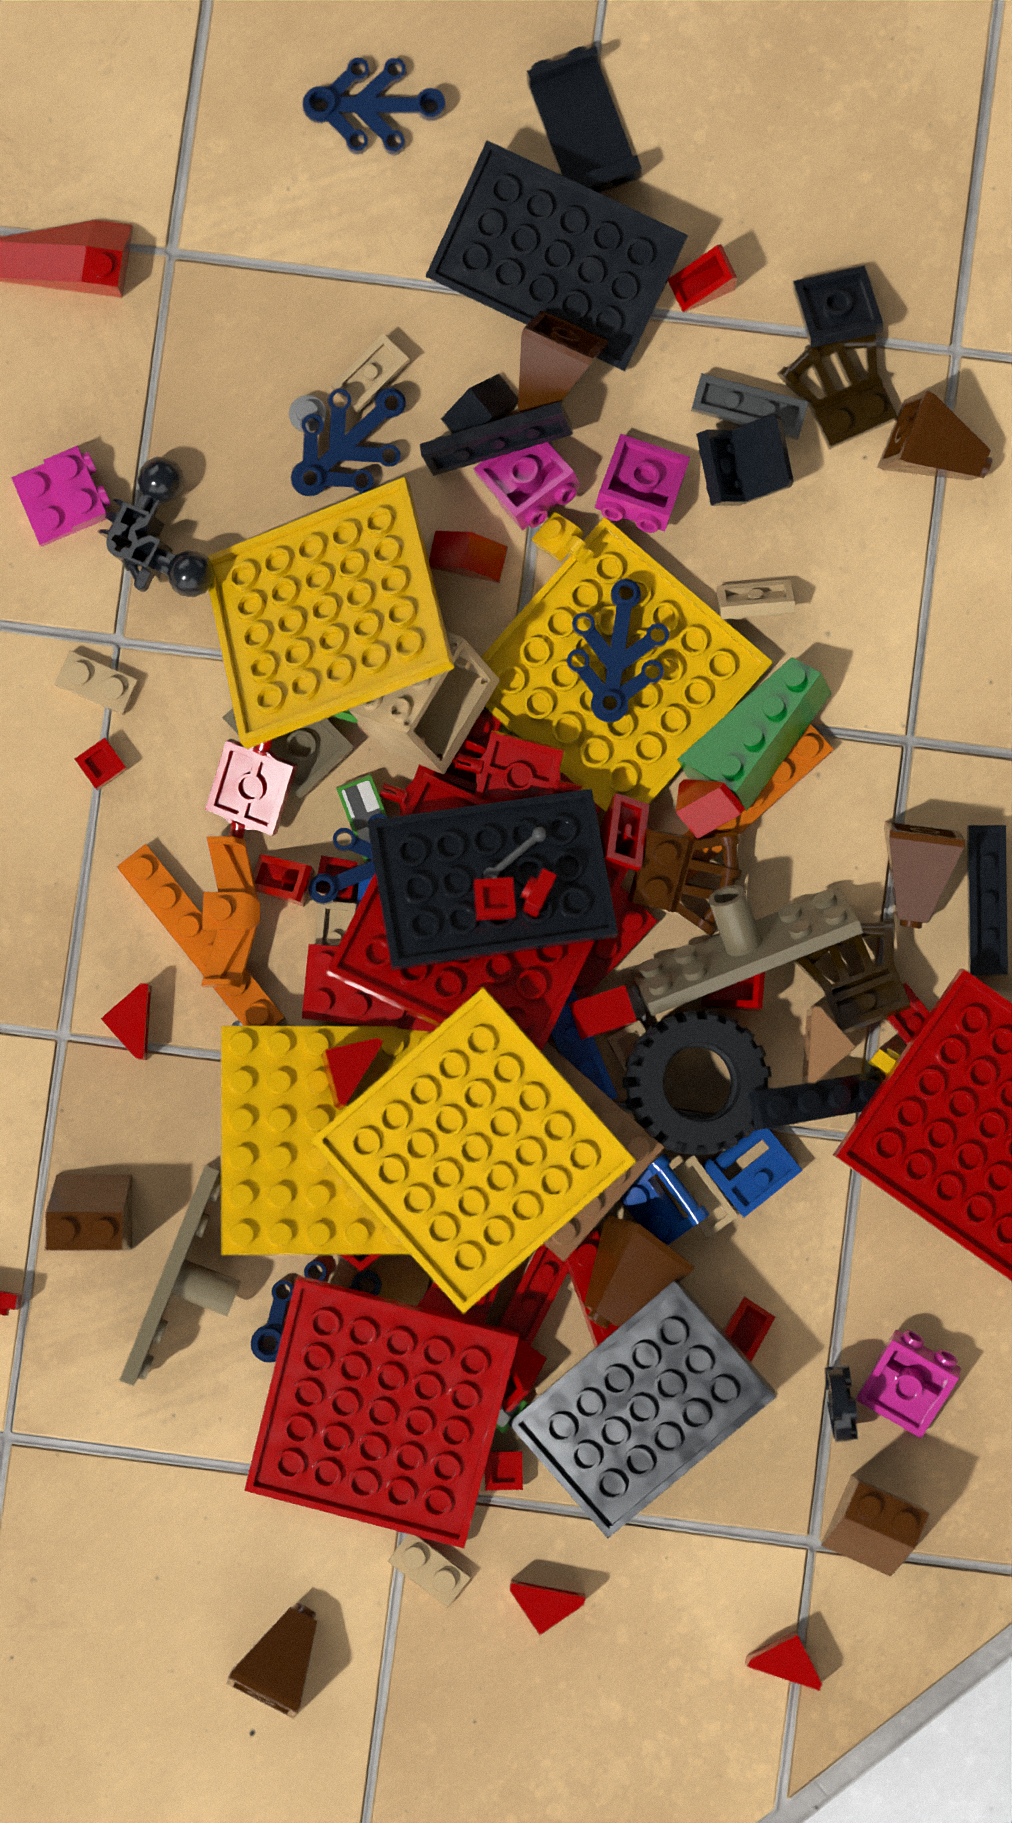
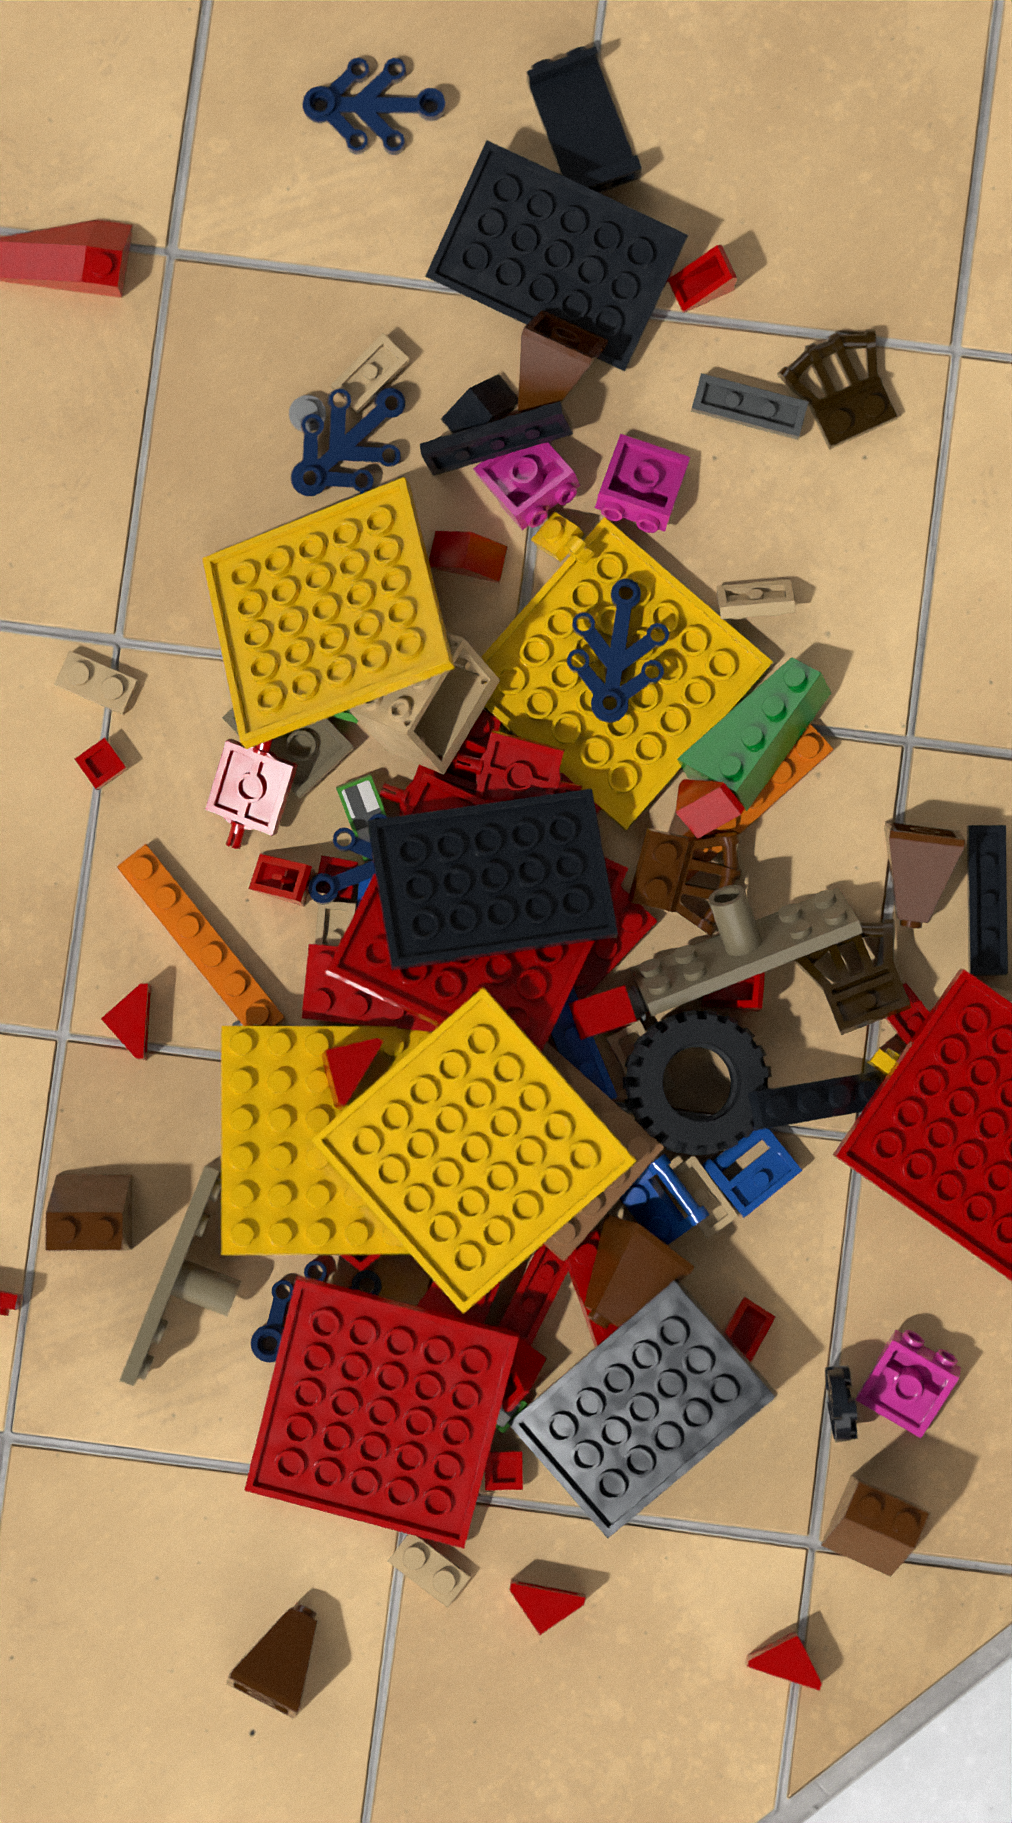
dark pink plate [11,446,111,547] -> none
black piece [98,457,215,597] -> none
orange plate [201,836,261,988] -> none
red plate [473,877,516,920] -> none
dark grey hinge [483,827,547,879] -> none
red plate [521,869,557,918] -> none
red slope [599,793,649,871] -> none
black bracket [696,415,794,506] -> none
black plate [793,265,883,348] -> none
medium nougat slope [802,1006,855,1084] -> none
reddish brown slope [877,390,993,480] -> none

